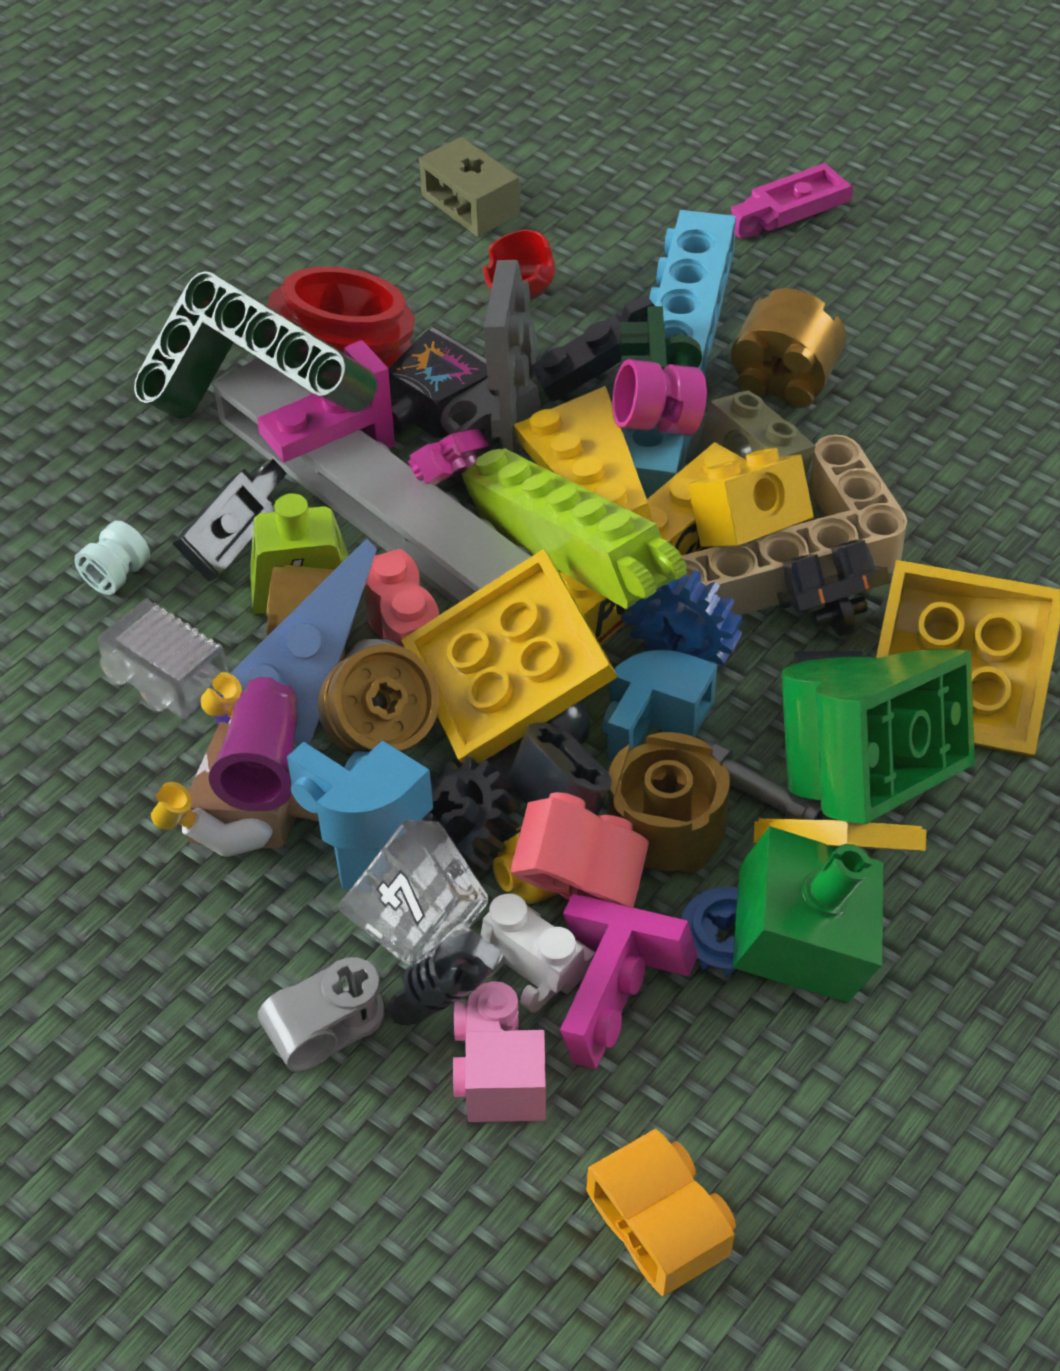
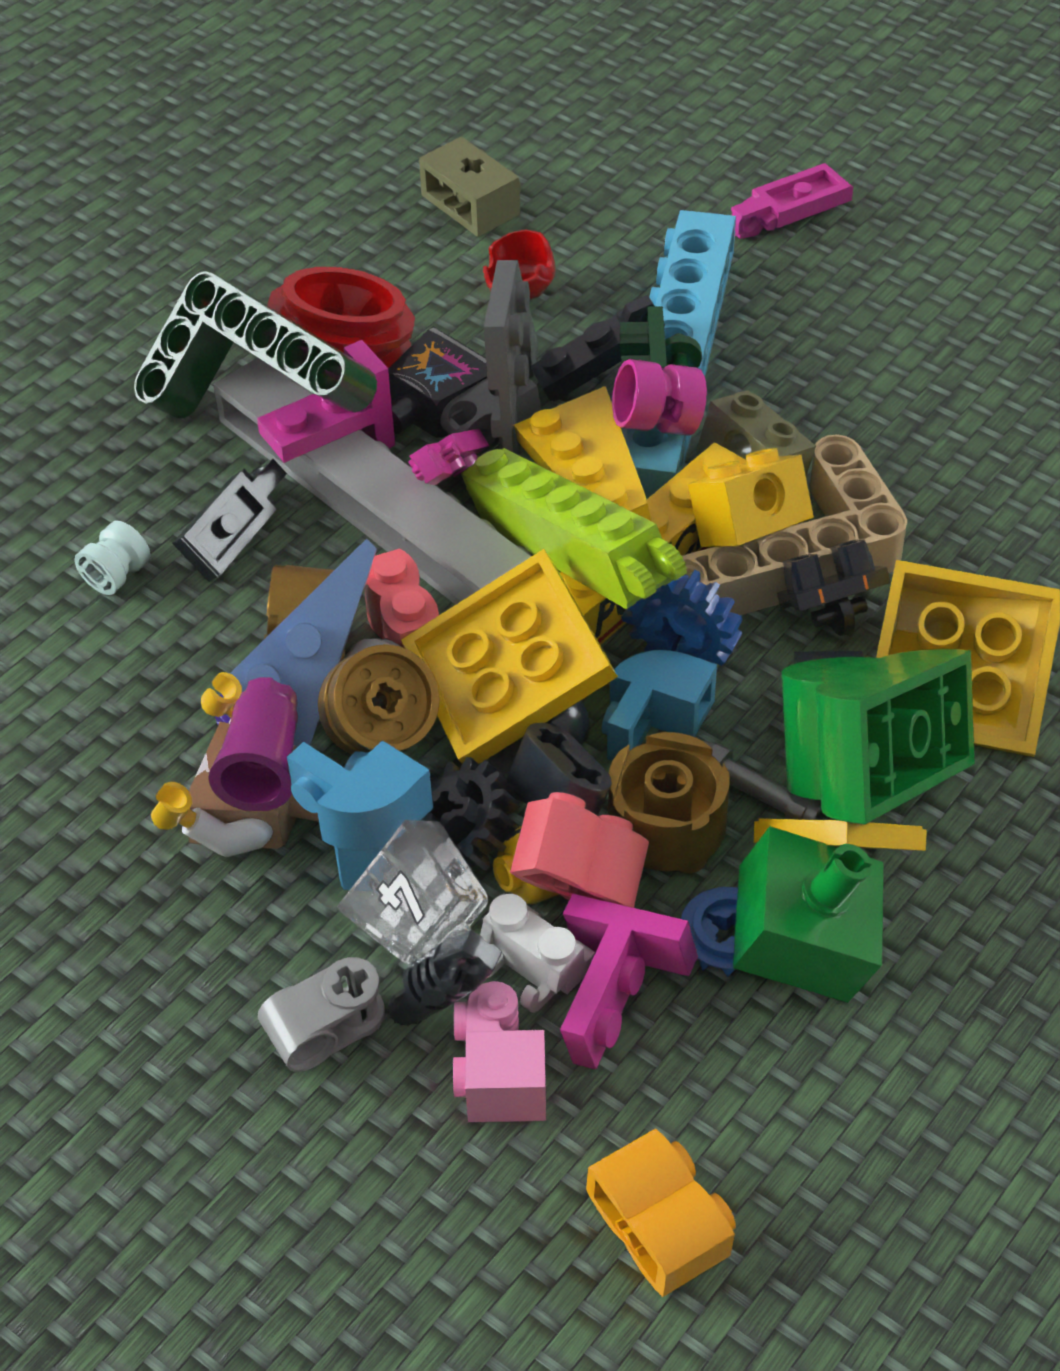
clear brick [97,597,228,719] -> none
lime torso [250,494,349,614] -> none
pearl gold brick [731,288,846,408] -> none

